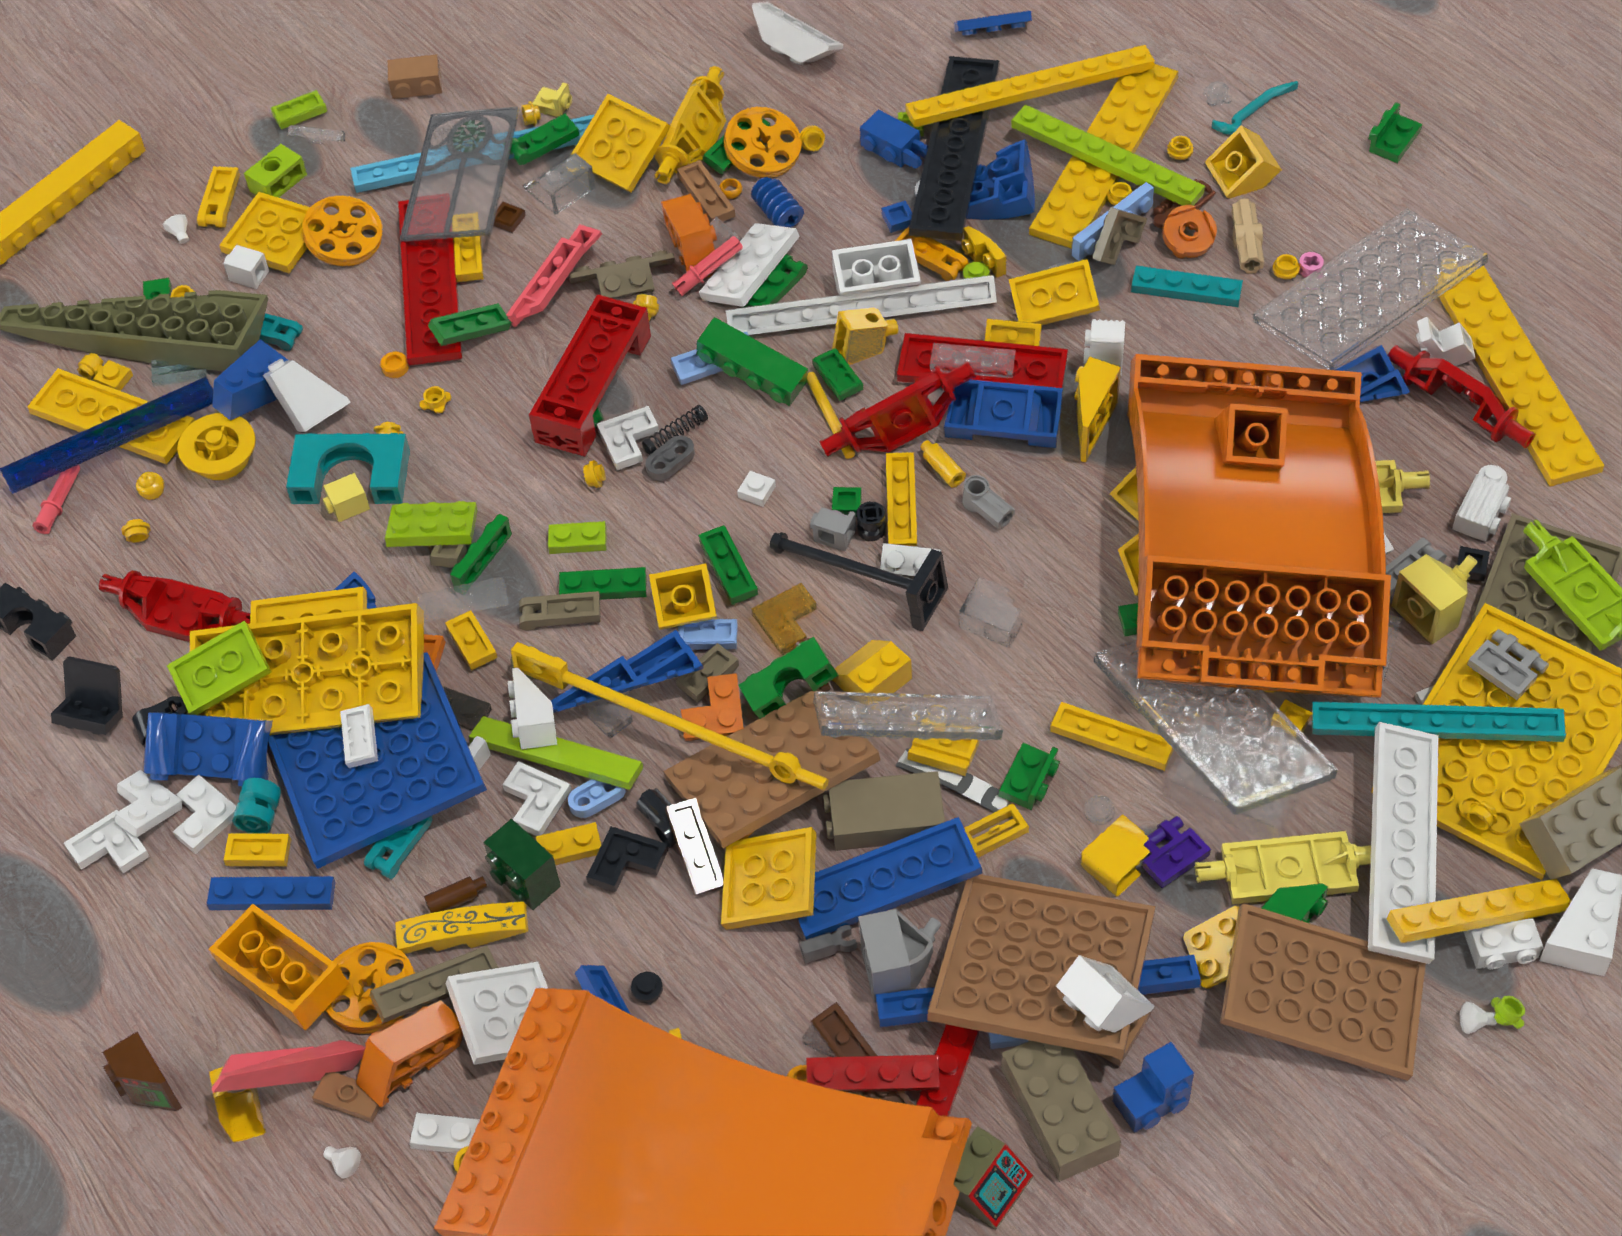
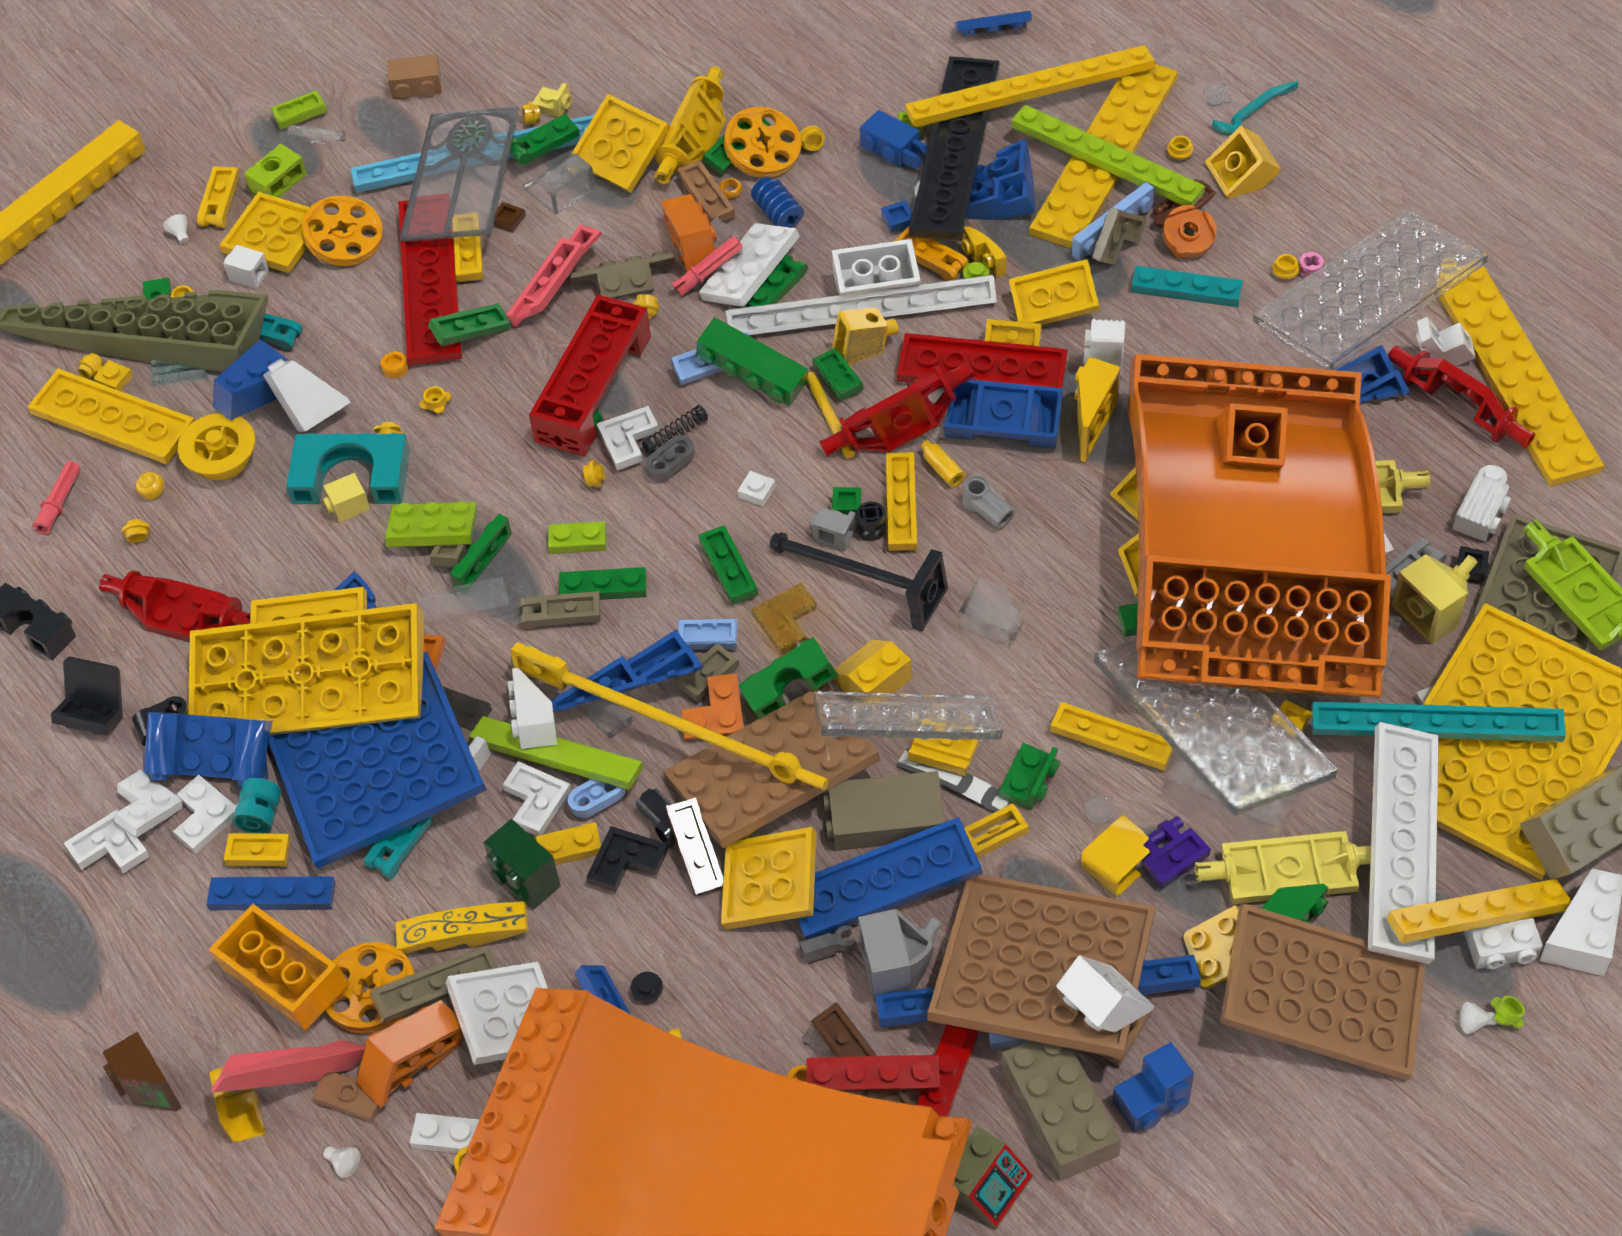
clear blue plate [0,377,213,494] -> none
lime plate [167,621,271,715] -> none
white plate [340,704,378,768] -> none
reddish brown cylinder [424,876,487,913] -> none
yellow plate [445,610,498,670] -> none
yellow slope [649,563,717,630] -> none
white wedge [752,2,844,65] -> none
white plate [880,543,941,576] -> none
clear plate [930,343,1016,378] -> none
yellow plate [1107,182,1133,206] -> none
tan piece [1231,199,1264,274] -> none
green bracket [1368,102,1422,163] -> none
light grey plate [1467,629,1549,700] -> none
yellow plate [1467,801,1498,830] -> none

